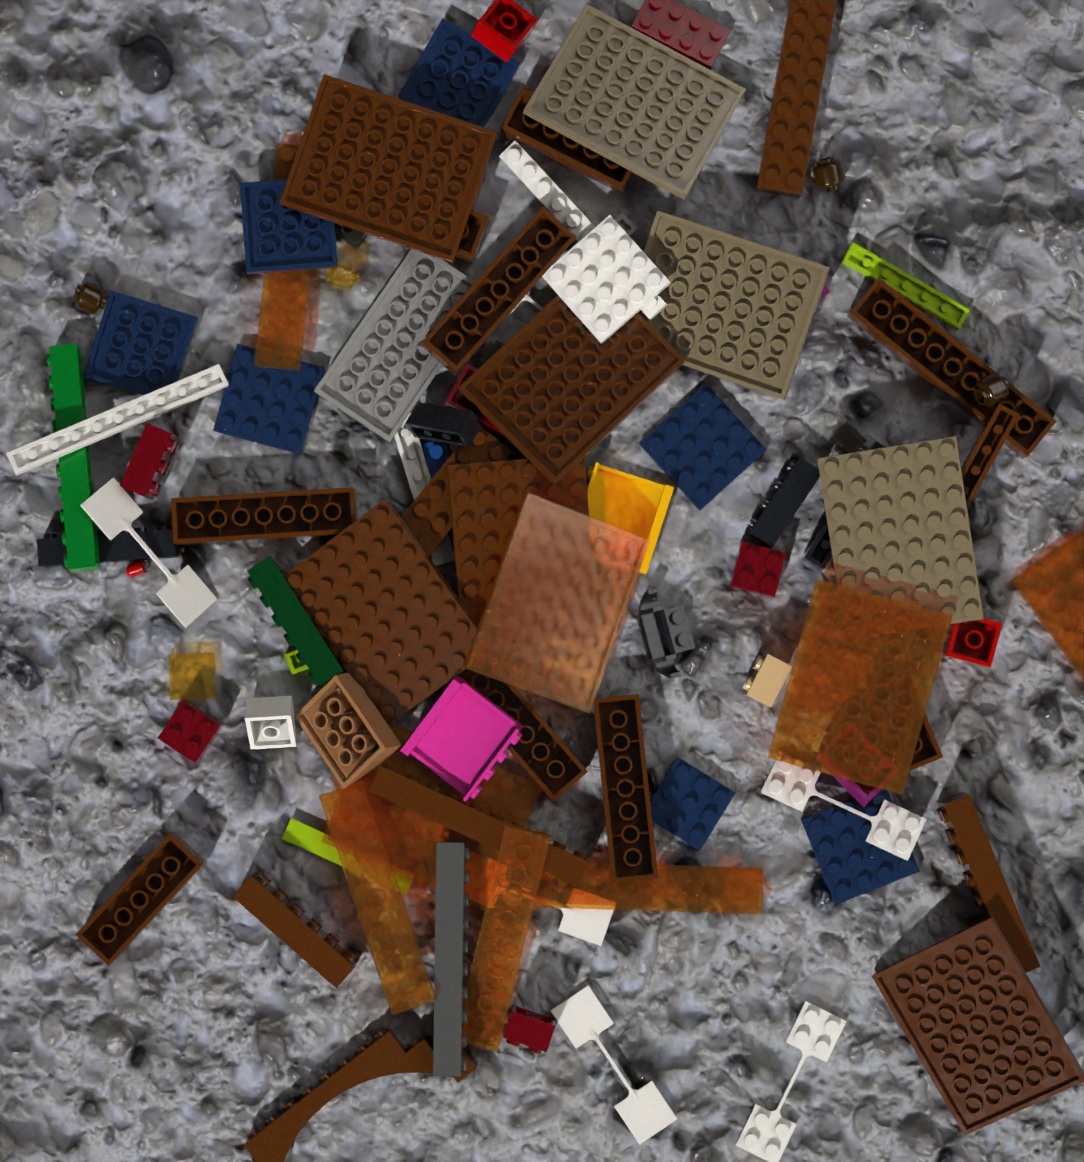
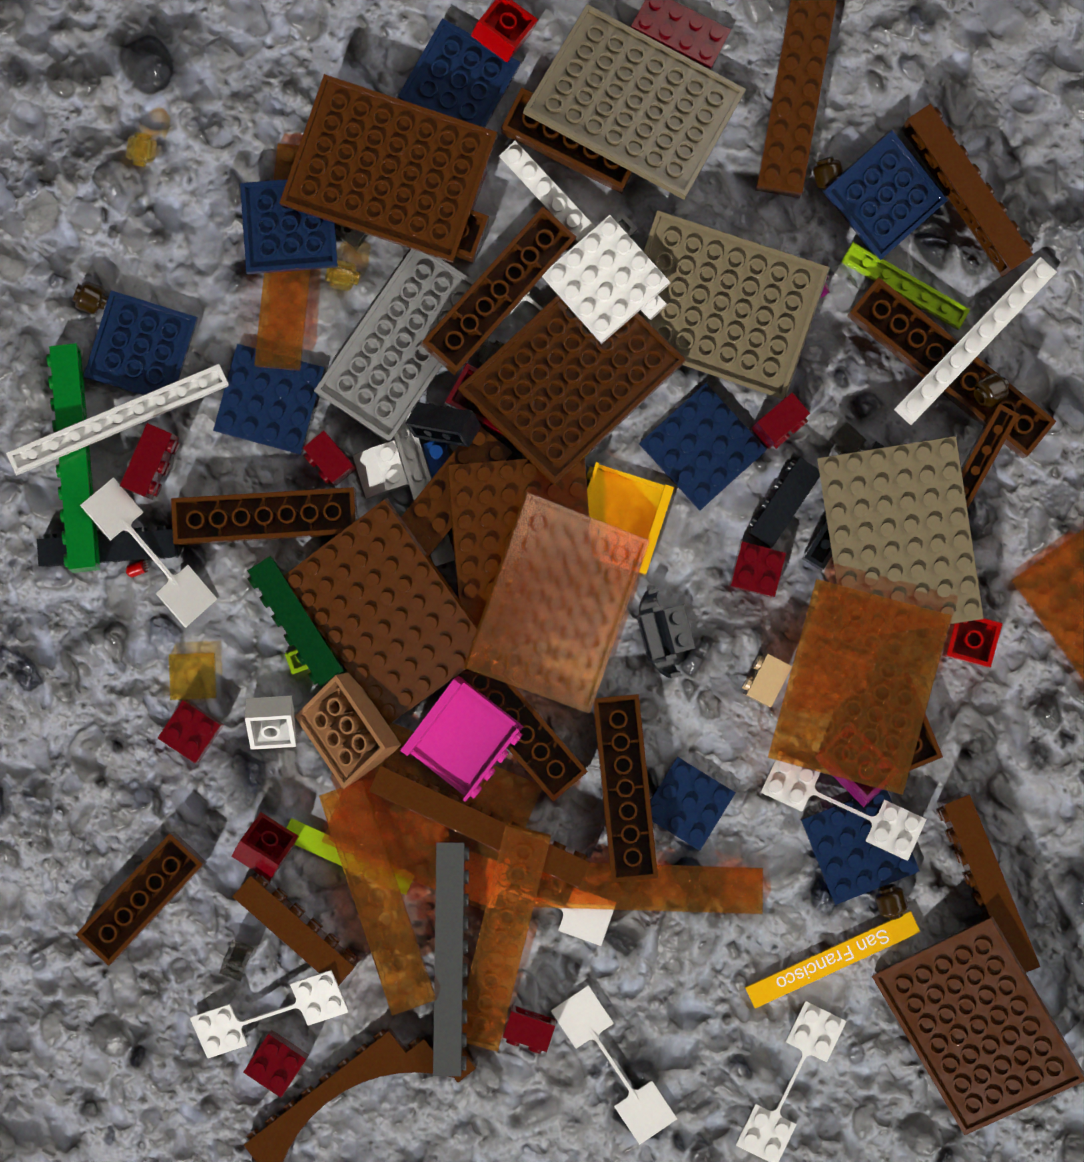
none -> clear yellow head [126,132,157,167]
none -> white hinge [190,970,349,1059]
none -> clear smoke brick [219,940,254,982]
none -> dark red brick [231,812,299,881]
none -> dark red brick [243,1029,309,1098]
none -> dark red brick [303,430,356,486]
none -> white slope [353,440,409,499]
none -> yellow tile [745,911,920,1008]
none -> dark red brick [751,392,810,449]
none -> dark blue plate [822,130,947,260]
none -> dark brown head [875,884,908,920]
none -> white plate [894,257,1057,425]
none -> reddish brown brick [901,103,1034,277]

